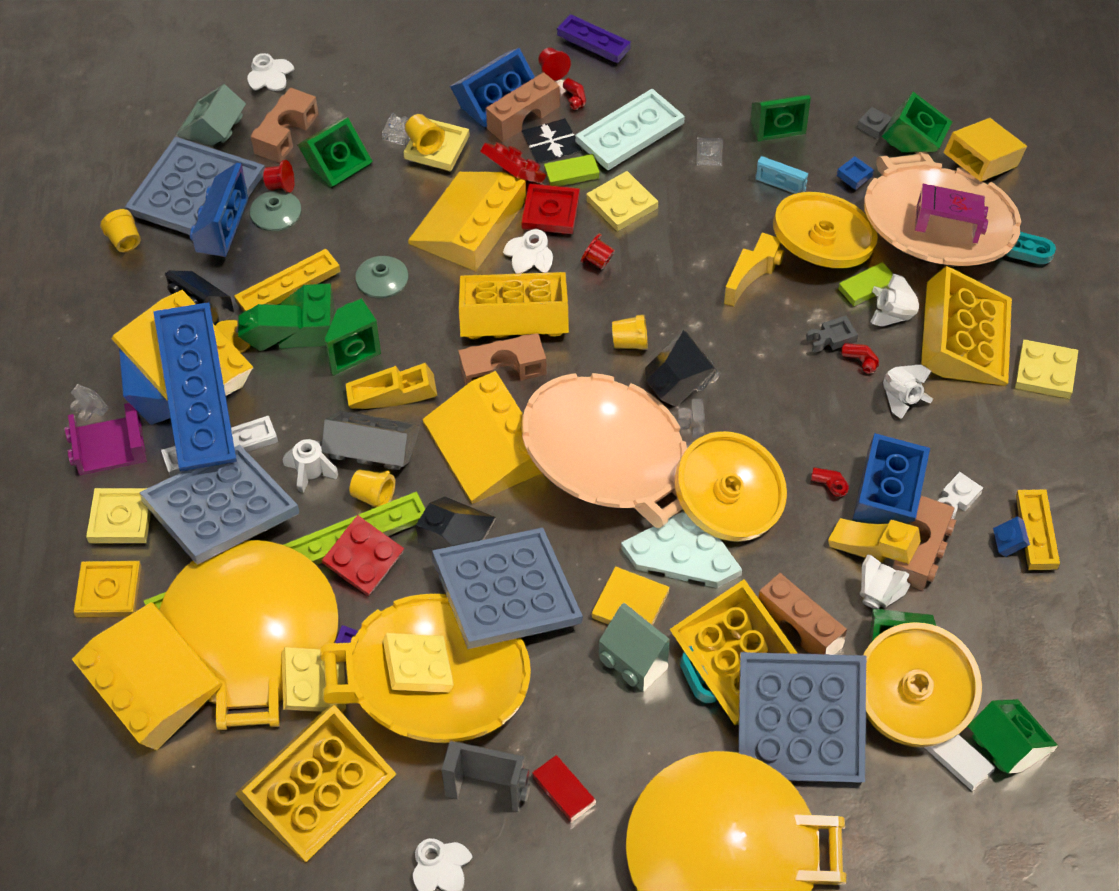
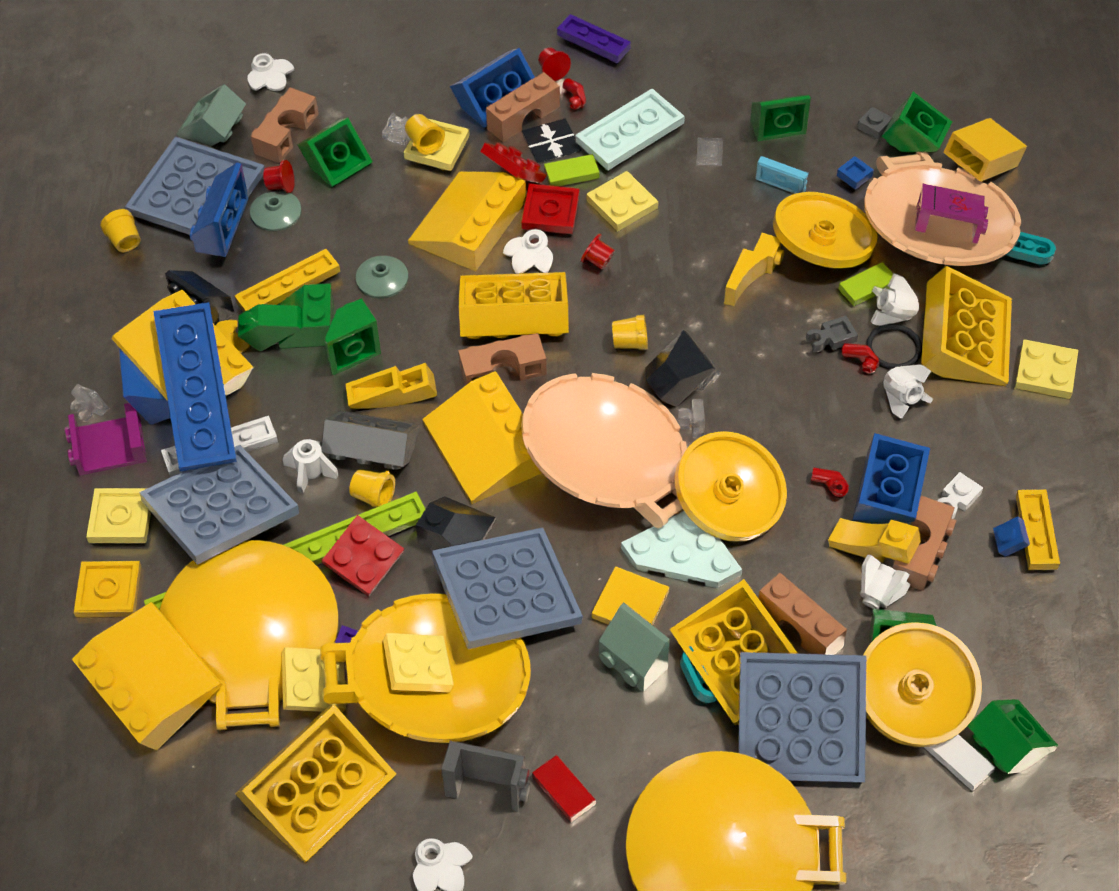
none -> black piece [867,324,922,369]

